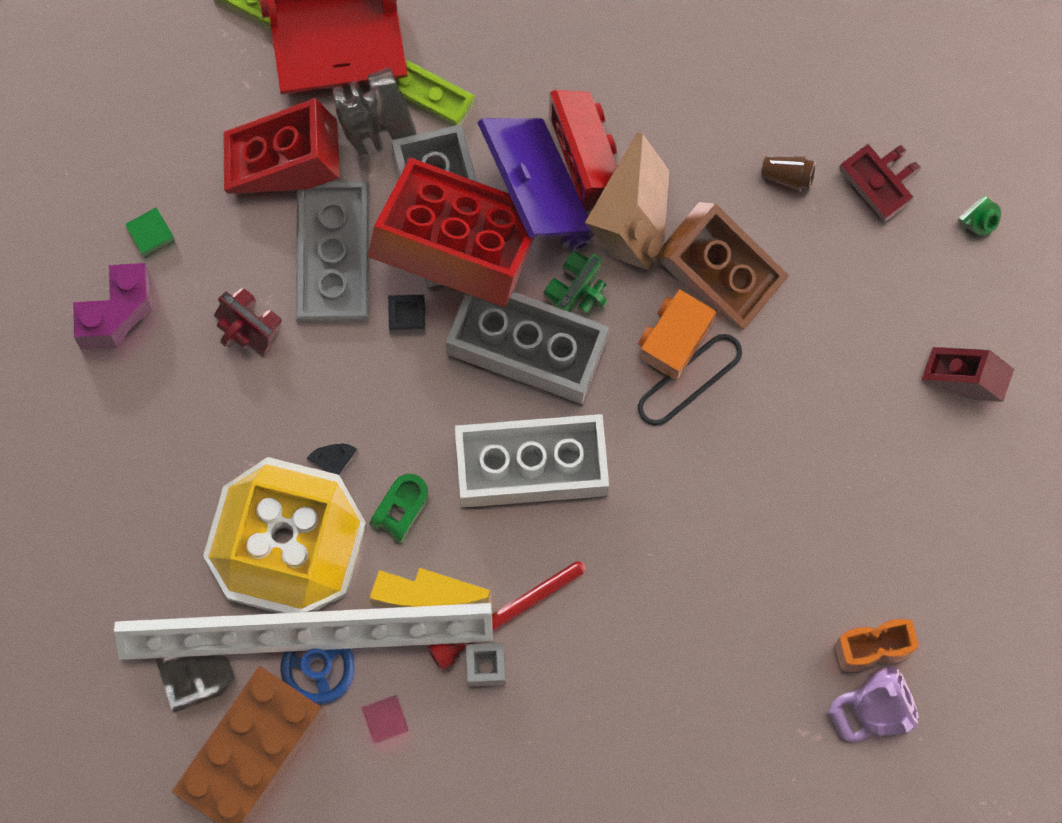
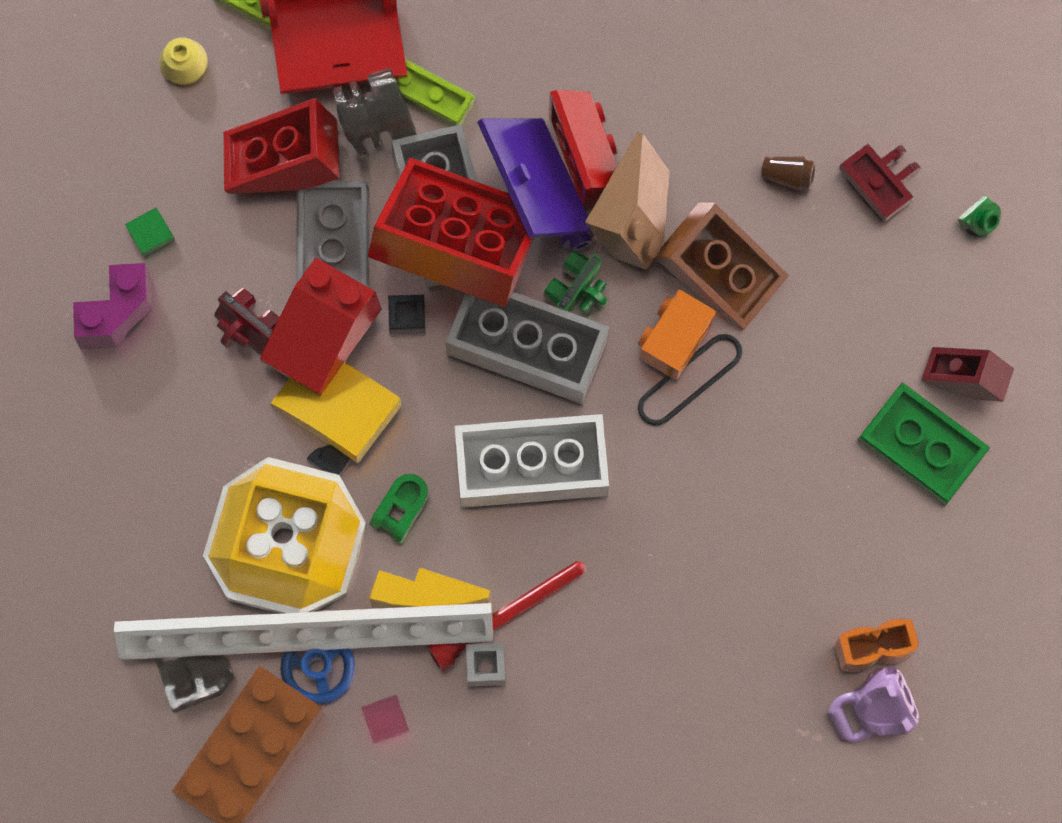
none -> light yellow cone [159,38,208,85]
none -> red slope [260,257,382,396]
none -> yellow slope [270,362,402,463]
none -> green tile [858,382,991,506]

